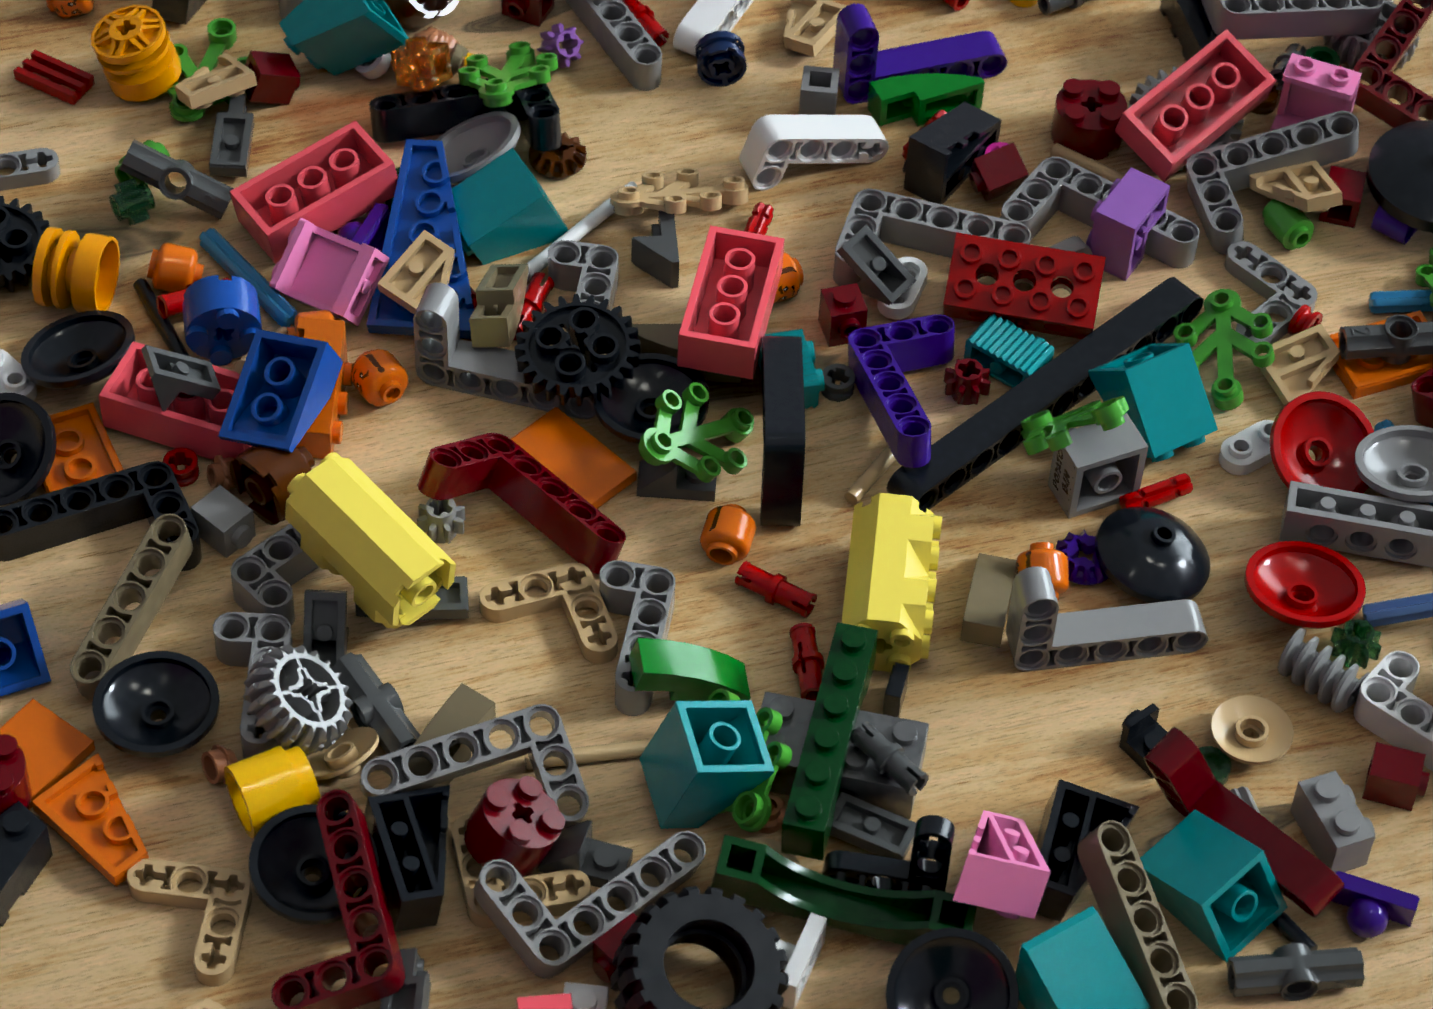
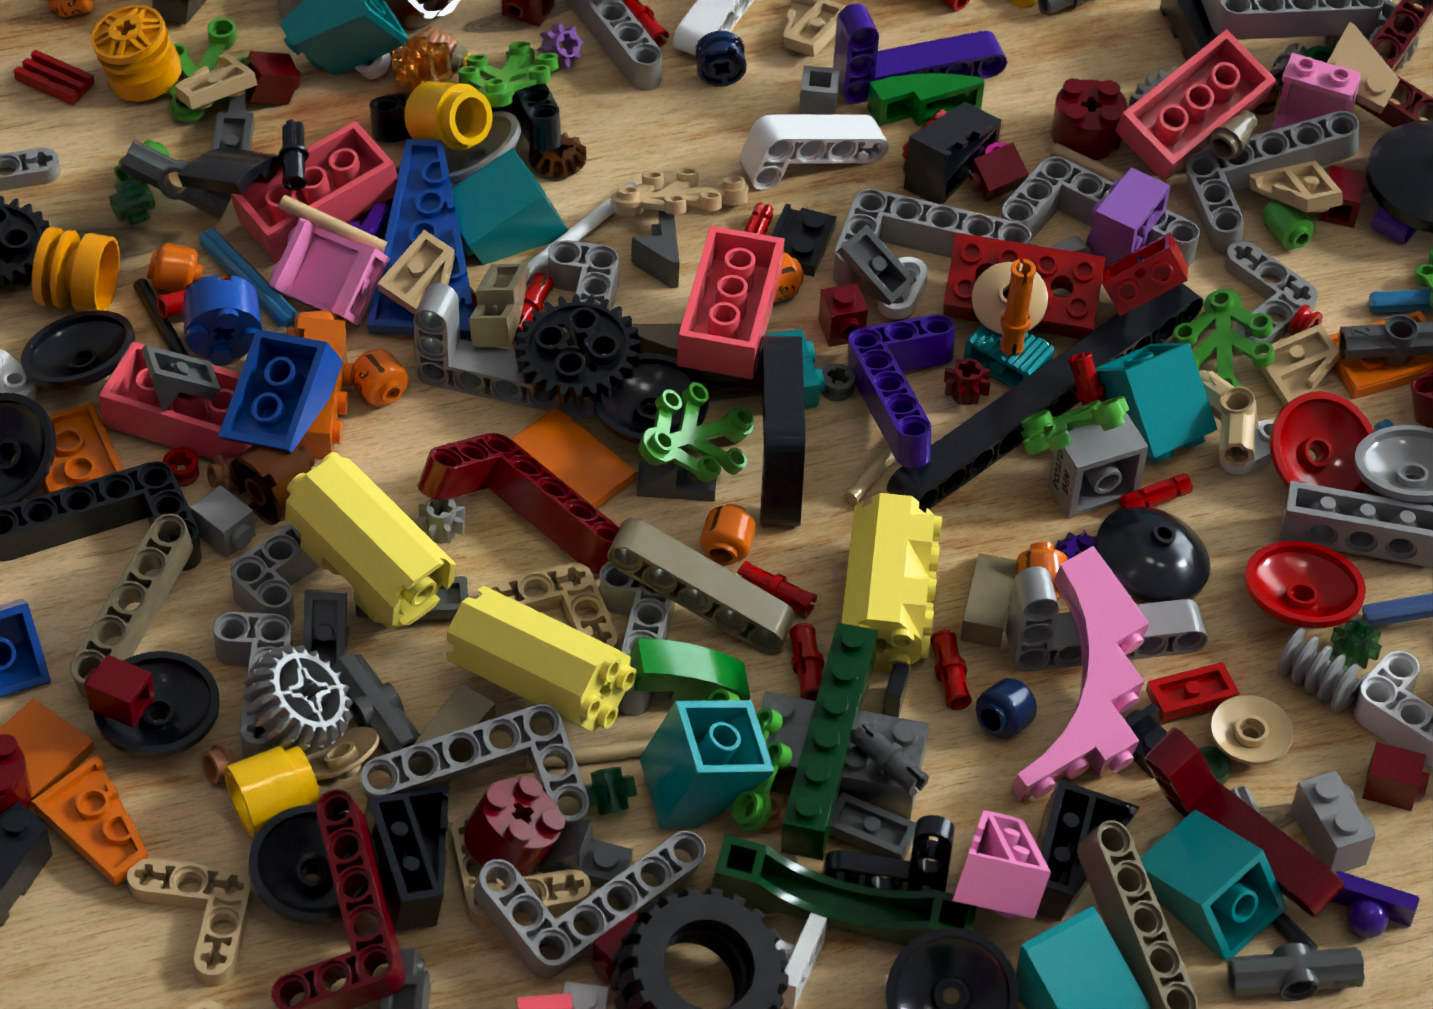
none -> dark red brick [84,654,155,728]
none -> black slope [178,147,283,195]
none -> tan bar [278,195,388,253]
none -> black axle [279,119,309,190]
none -> yellow piece [405,81,492,150]
none -> light yellow brick [446,585,637,732]
none -> clear green gear [584,766,637,815]
none -> dark tan beam [607,518,795,654]
none -> black plate [771,203,837,277]
none -> red pin [930,629,972,710]
none -> tan dish [972,262,1048,335]
none -> dark blue head [975,678,1037,739]
none -> orange pin [1000,259,1036,356]
none -> bright pink arch [1012,546,1149,802]
none -> red pin [1068,352,1106,406]
none -> red window [1102,232,1188,316]
none -> red plate [1146,662,1239,722]
none -> tan piece [1199,369,1258,466]
none -> dark tan cone [1209,110,1257,160]
none -> tan wing [1327,22,1399,114]

